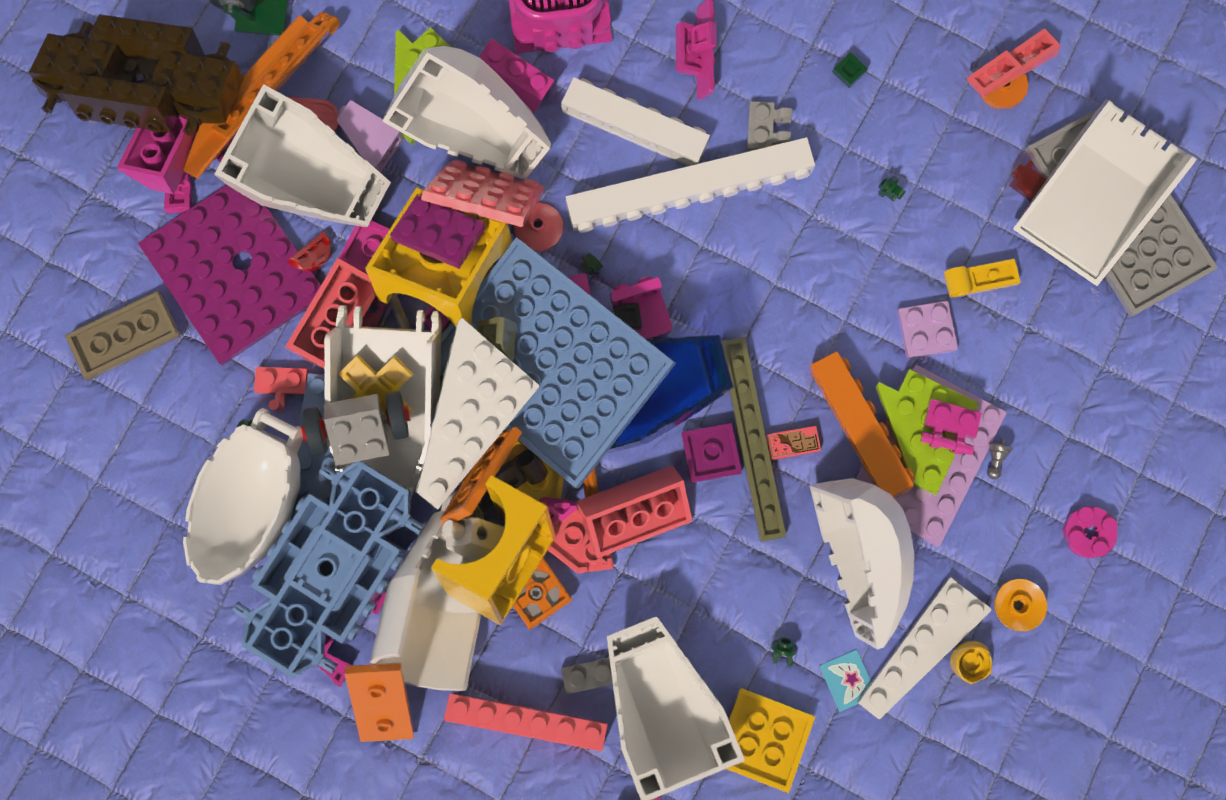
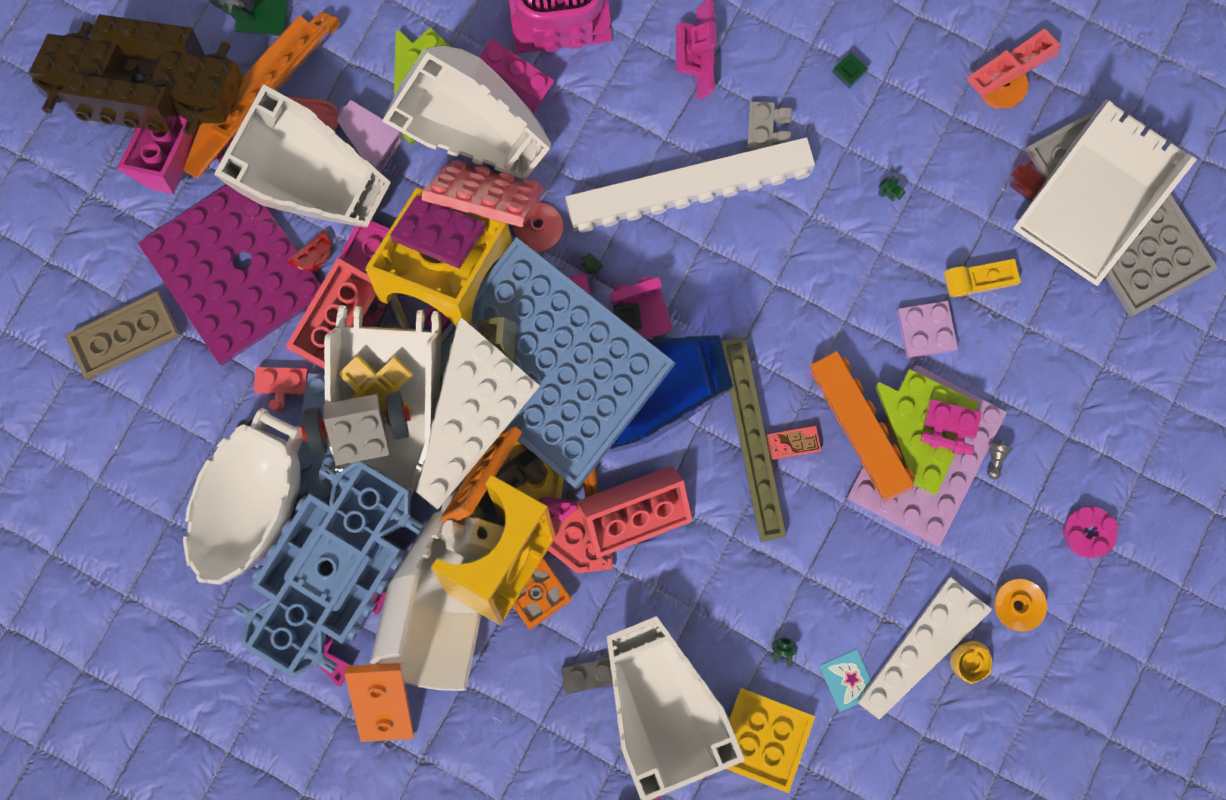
dark pink slope [164,172,192,214] -> none
coral brick [444,692,607,751] -> none
white brick [561,77,710,166] -> none
magenta plate [681,423,742,484] -> none
white windscreen [809,478,914,649] -> none

